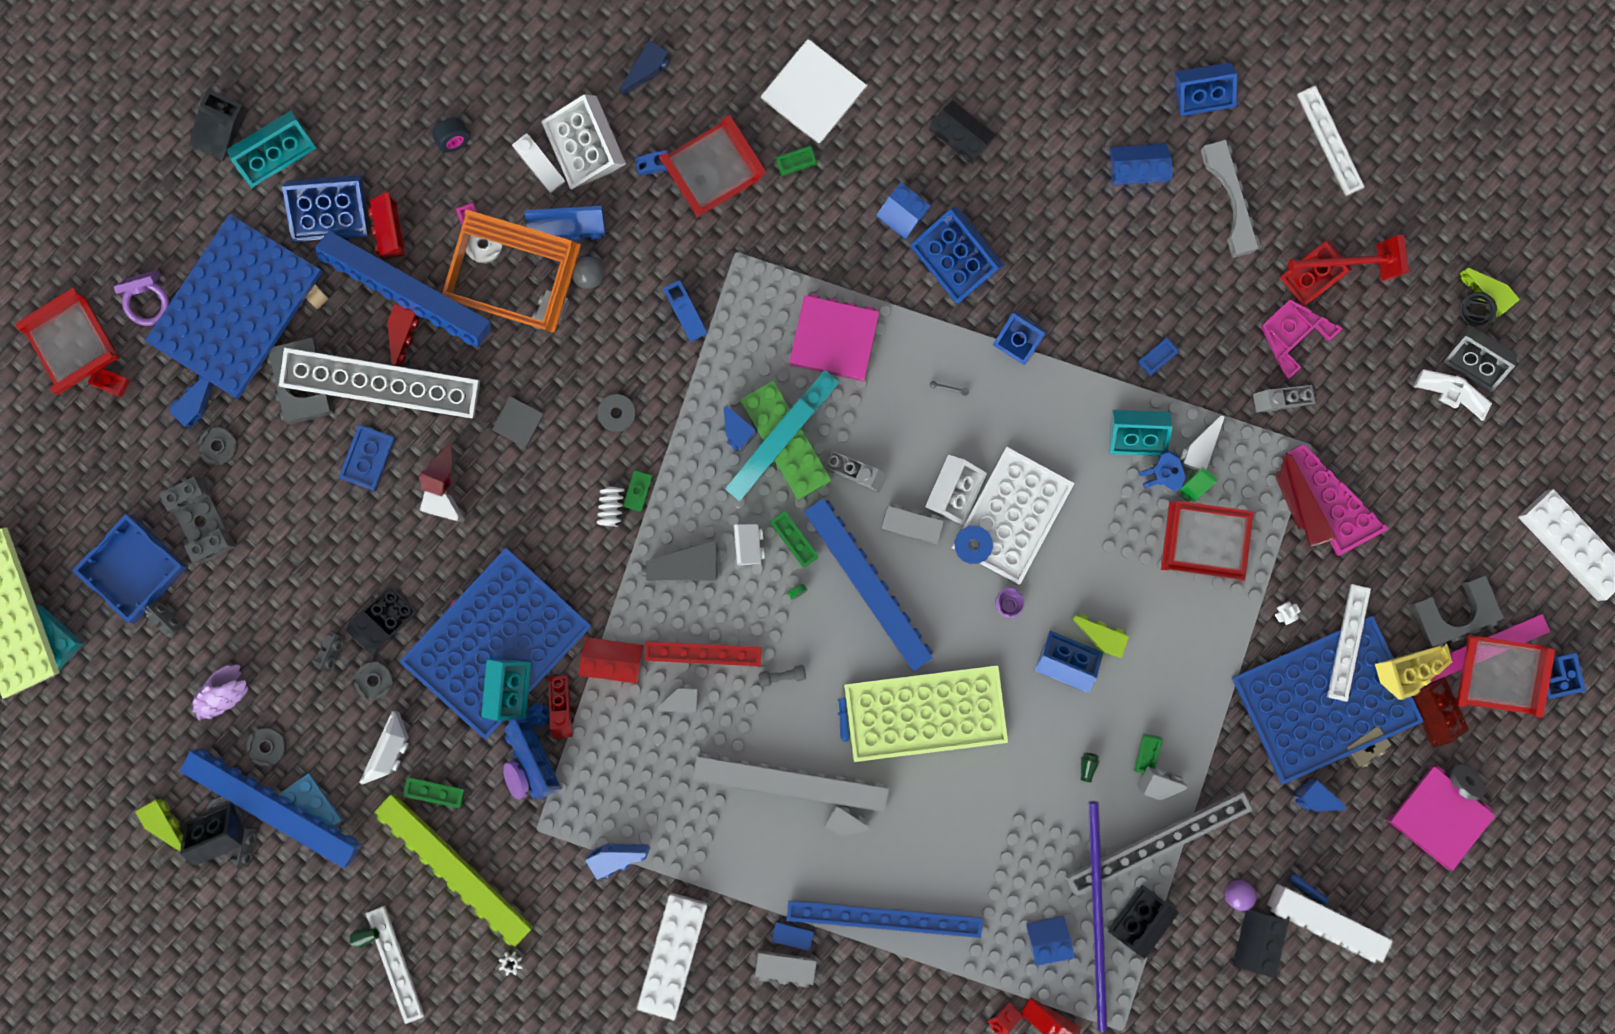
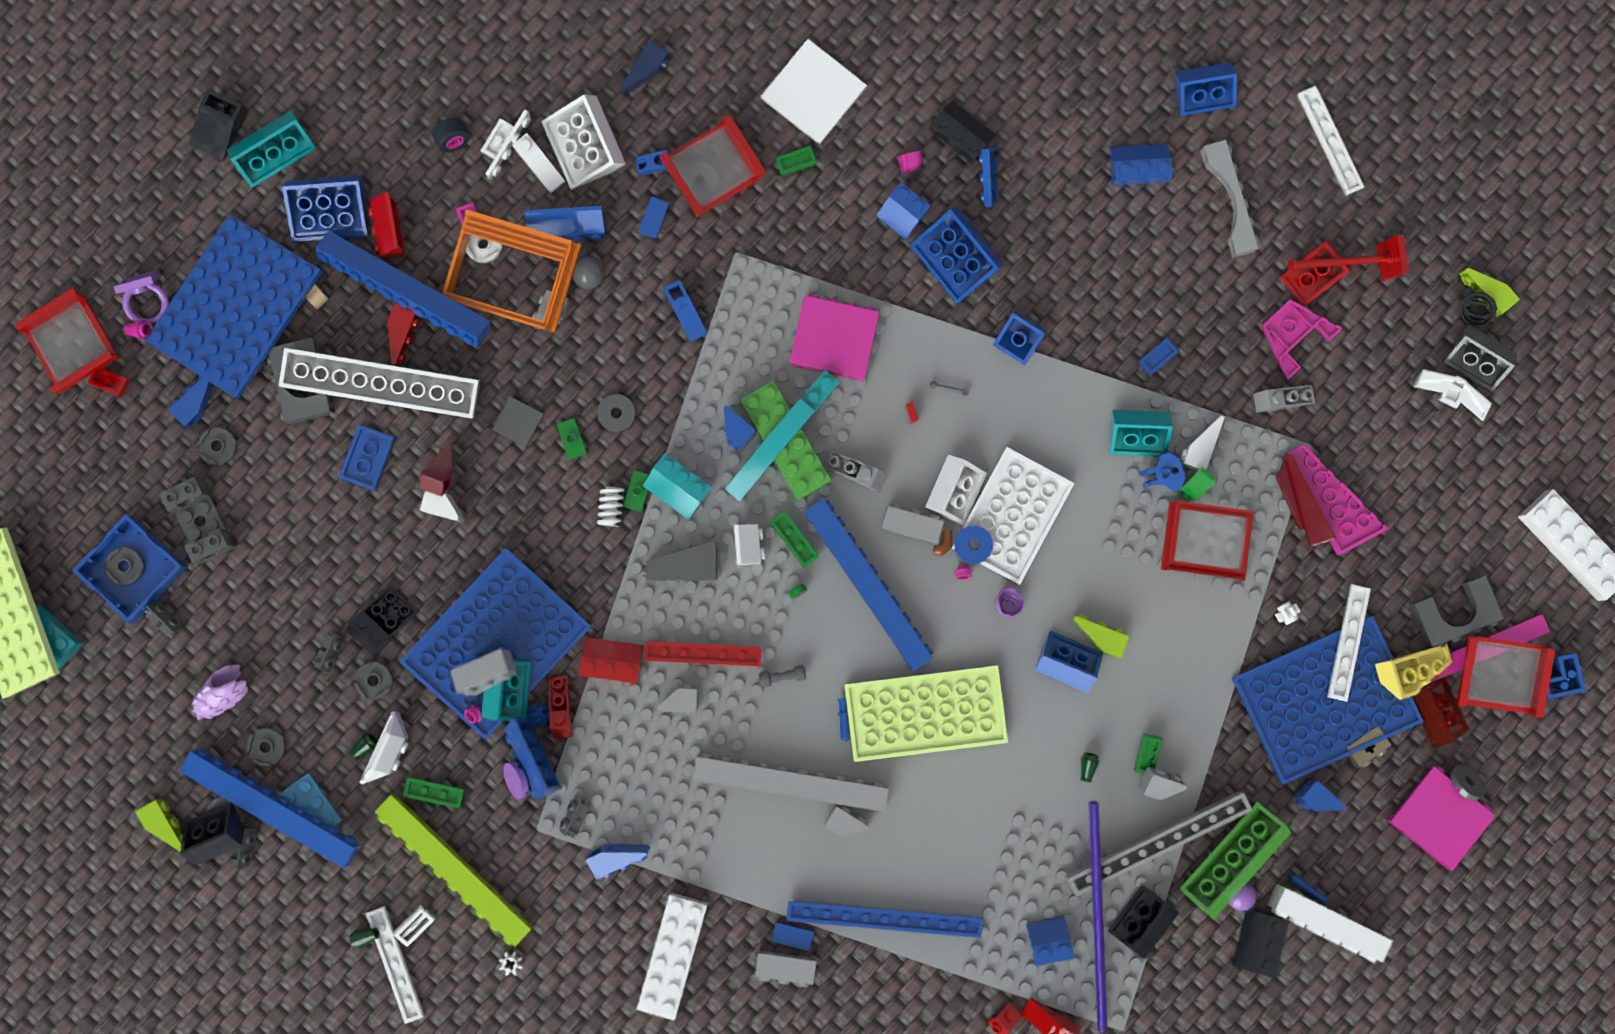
none -> dark grey tile [105,547,145,585]
none -> dark pink cone [123,320,153,339]
none -> dark green cone [349,733,378,761]
none -> white tile [393,905,435,947]
none -> light grey wedge [451,649,517,696]
none -> dark pink plate [464,705,482,723]
none -> white bracket [481,110,531,180]
none -> green plate [556,418,587,461]
none -> dark grey hinge [560,795,590,838]
none -> blue tile [638,196,670,239]
none -> teal slope [643,453,712,520]
none -> dark pink piece [897,150,923,173]
none -> red tile [905,402,919,425]
none -> dark orange arm [933,530,952,556]
none -> dark pink plate [954,565,973,580]
none -> blue wing [979,146,999,207]
none -> bright green brick [1180,802,1291,920]

